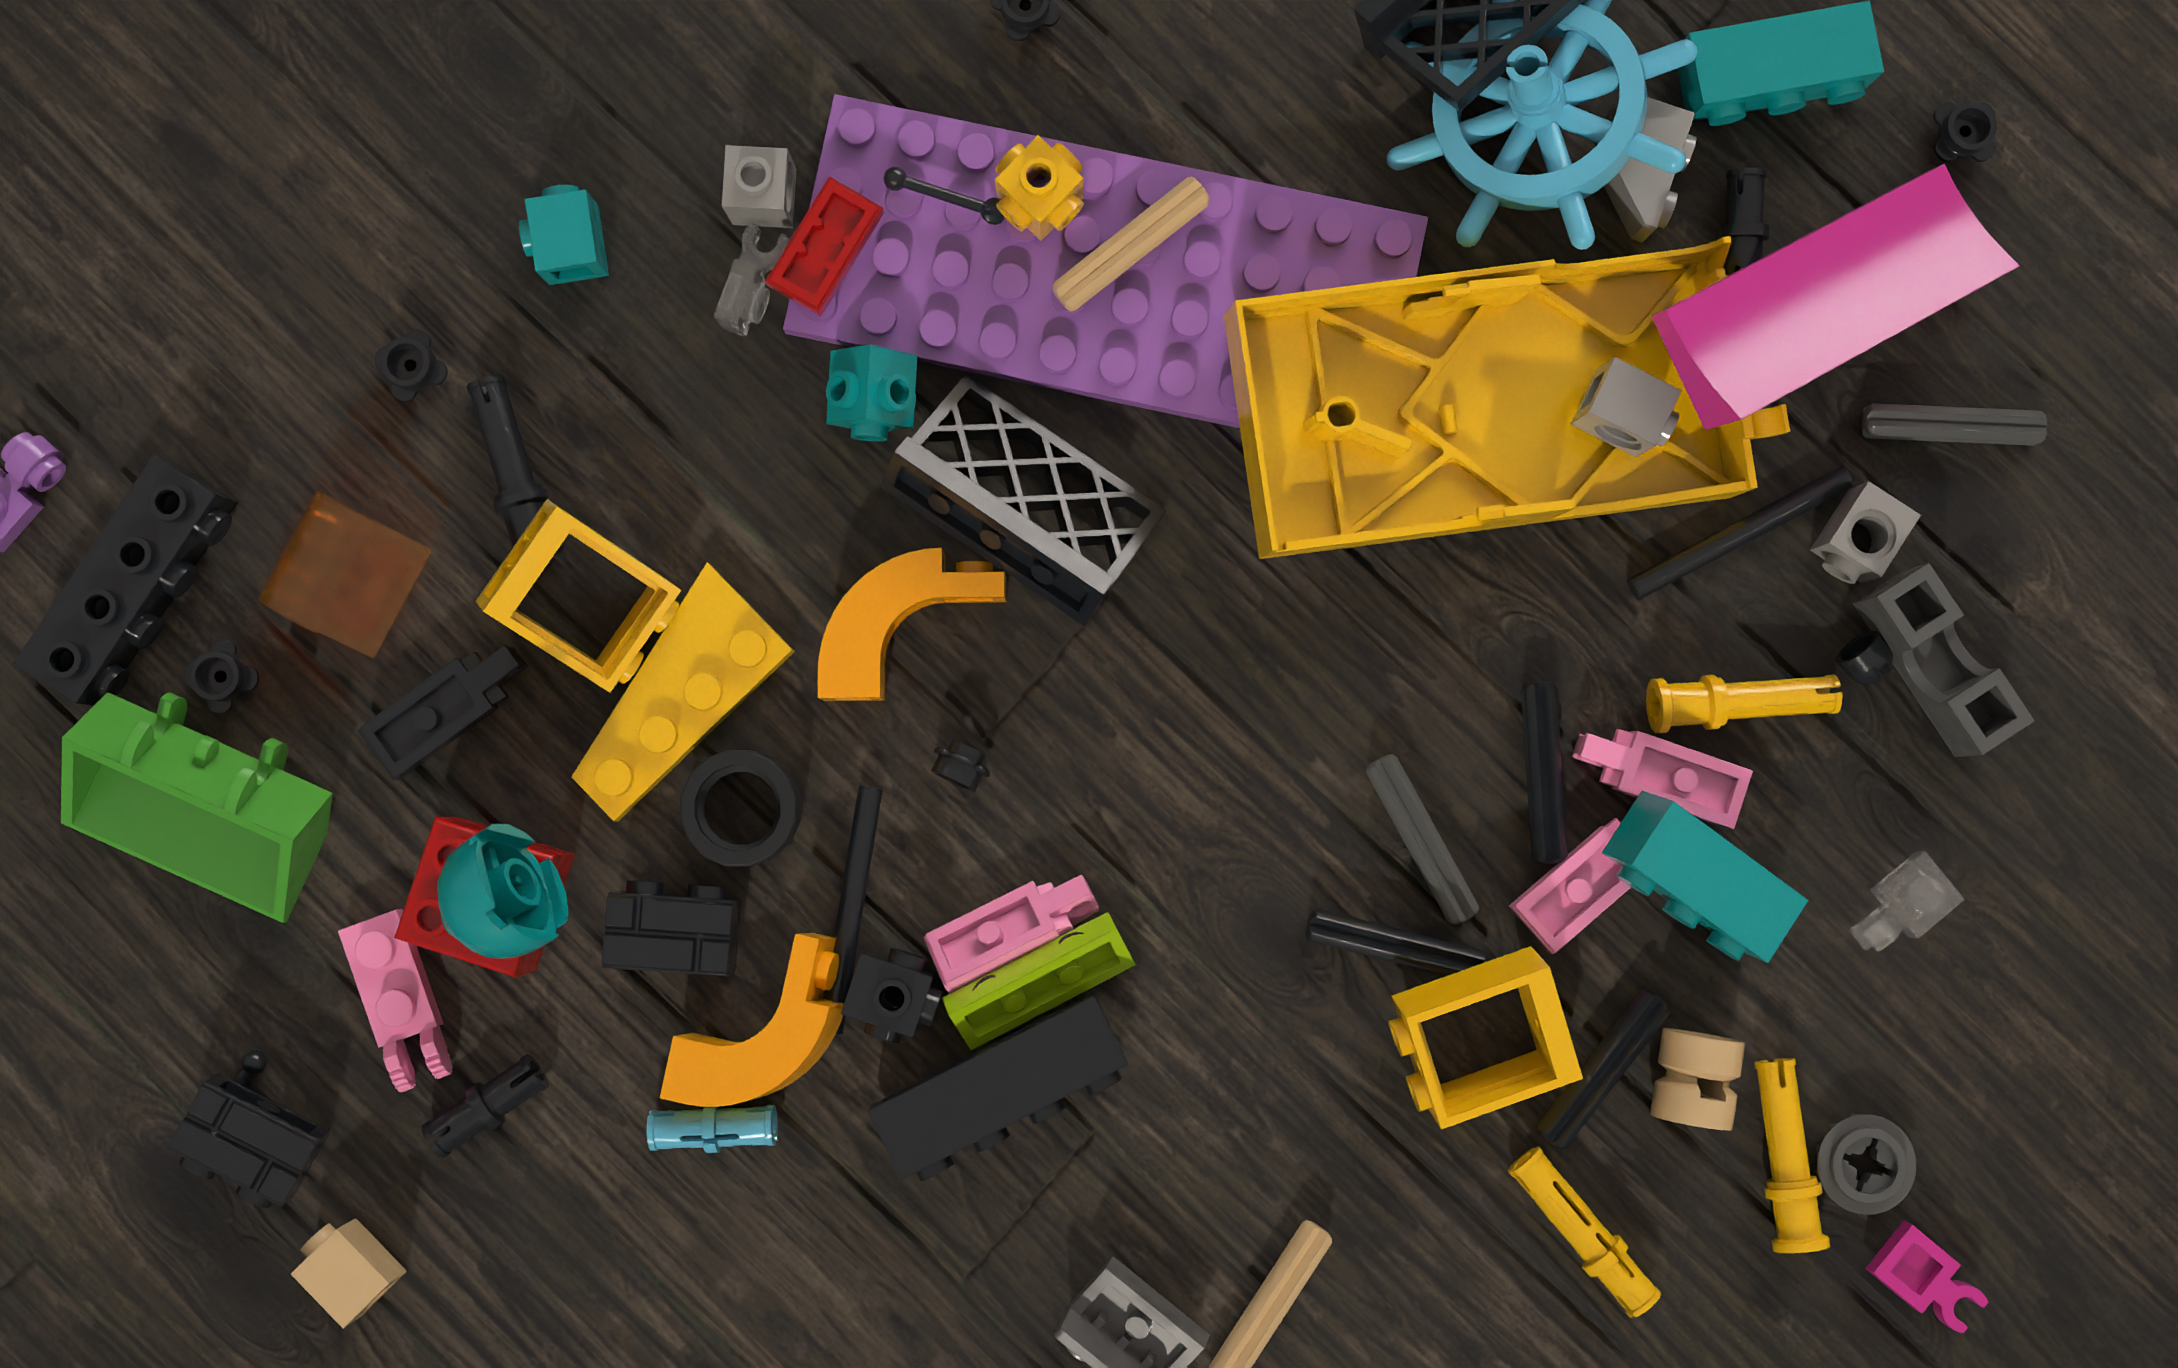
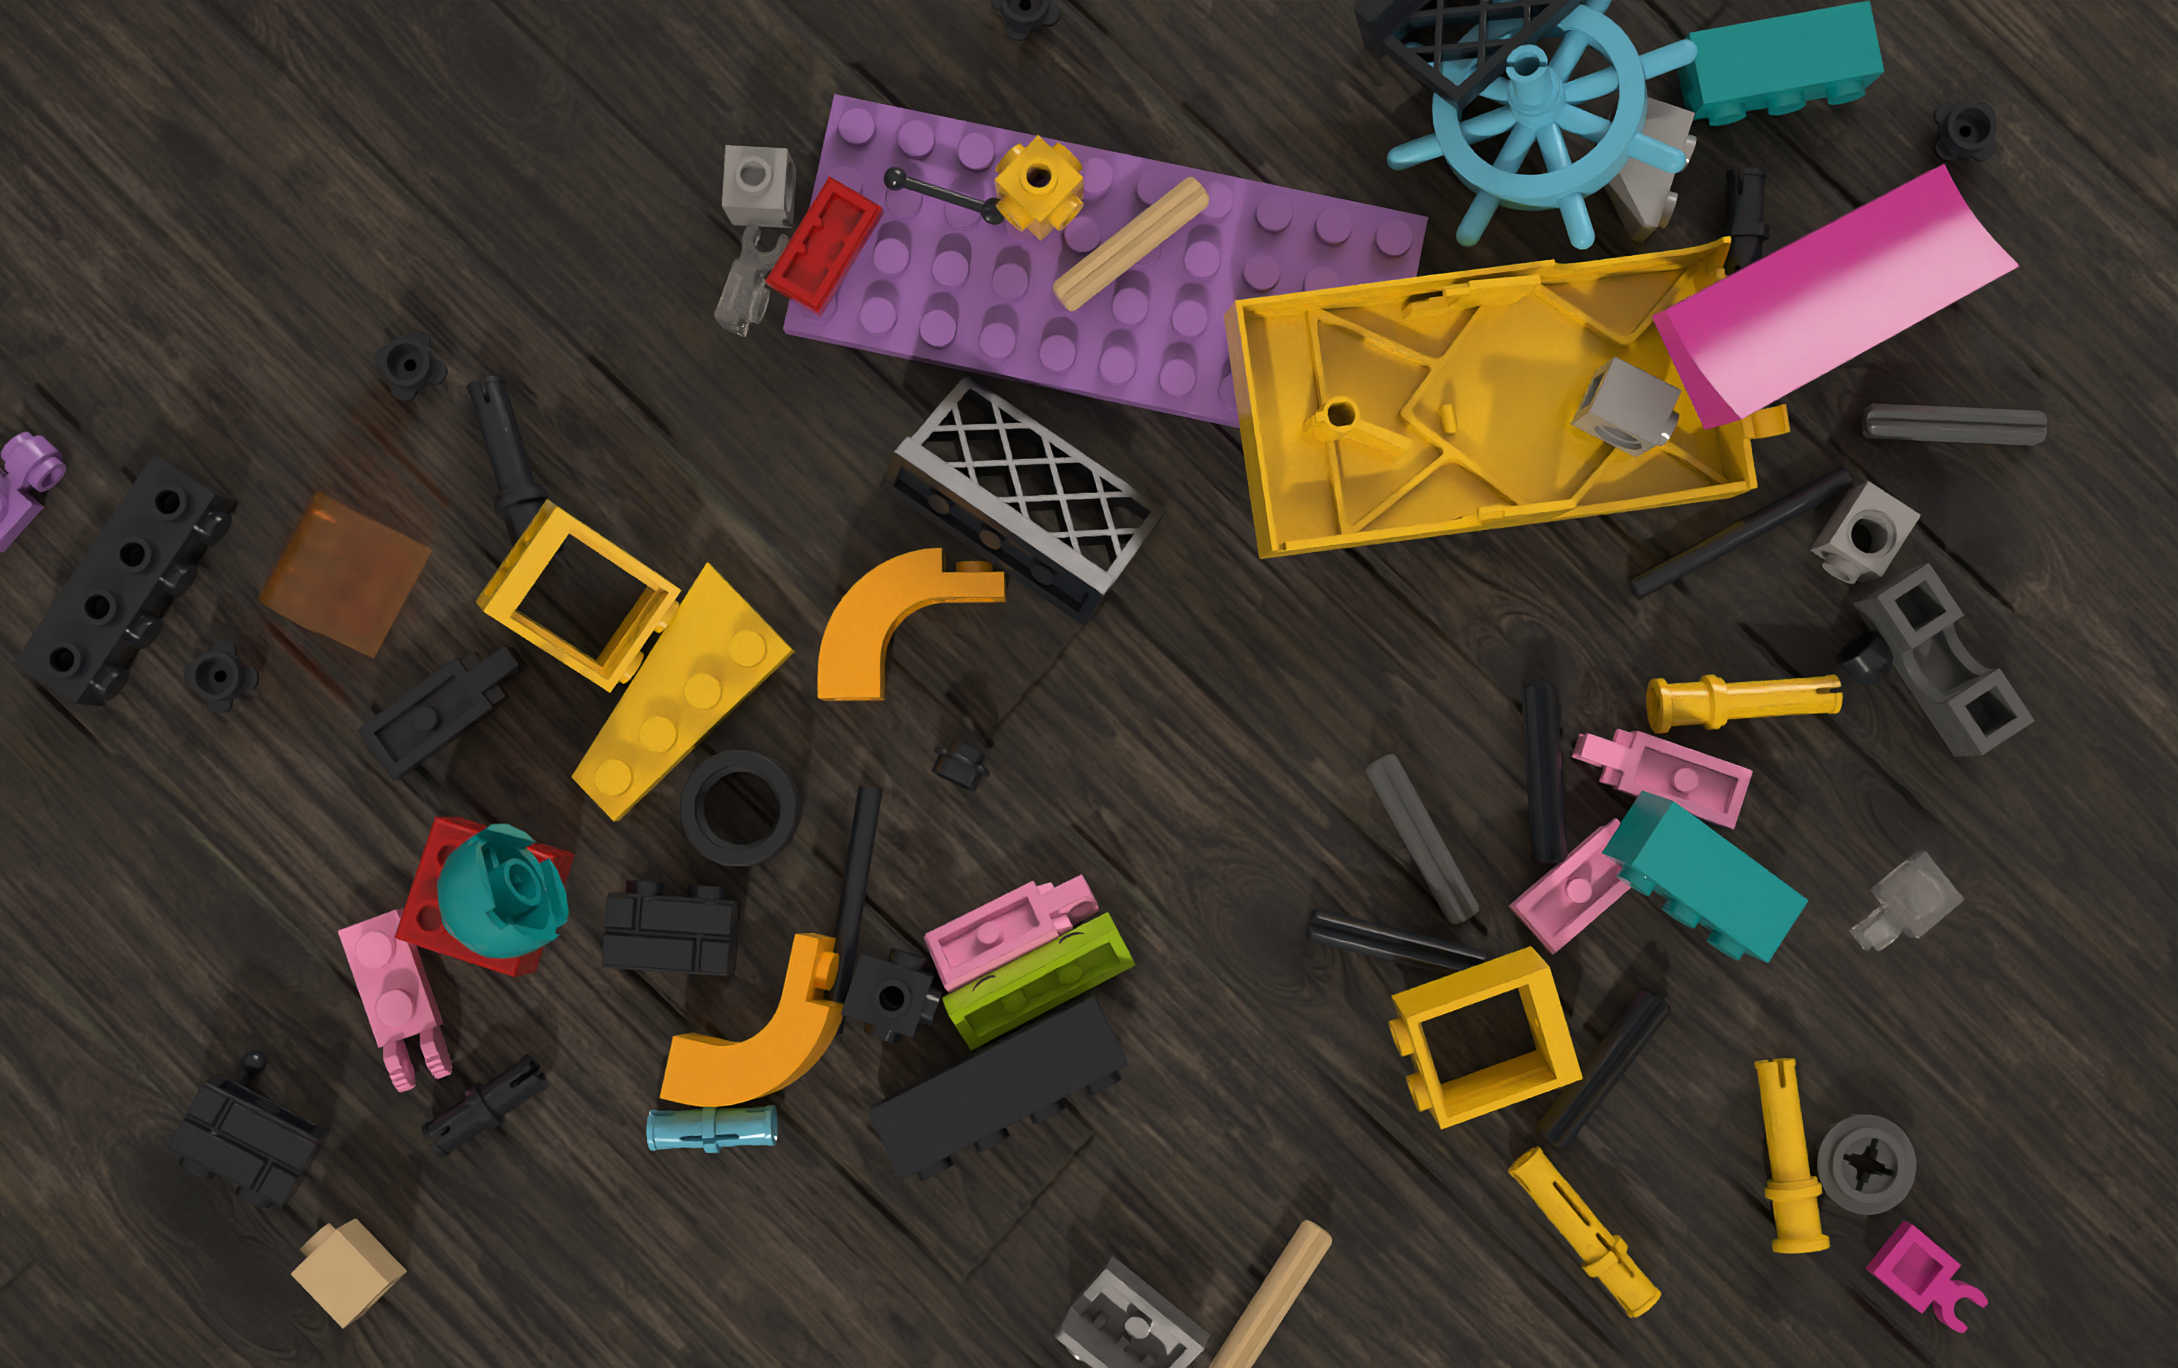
bright green piece [61,692,333,923] -> none
teal brick [519,185,609,285] -> none
teal brick [826,344,917,441] -> none
tan wheel [1650,1028,1745,1131] -> none

